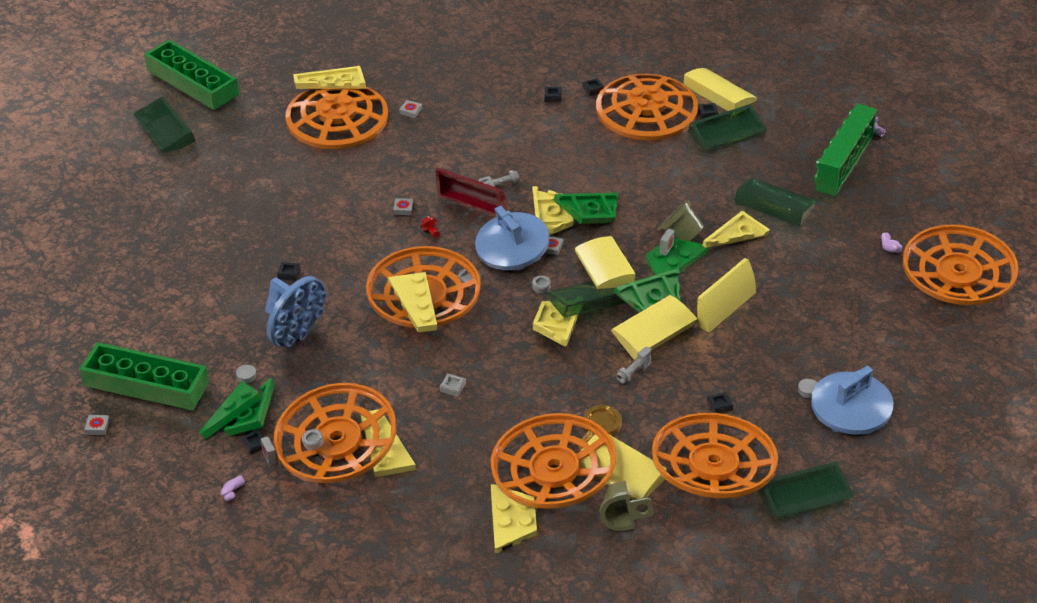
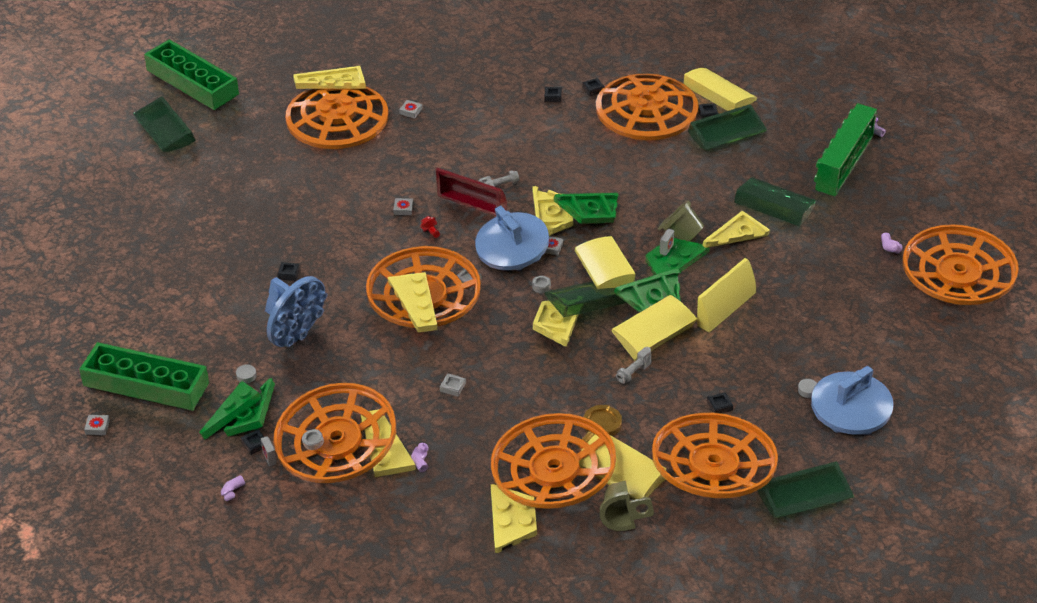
none -> lavender arm [411,443,429,472]

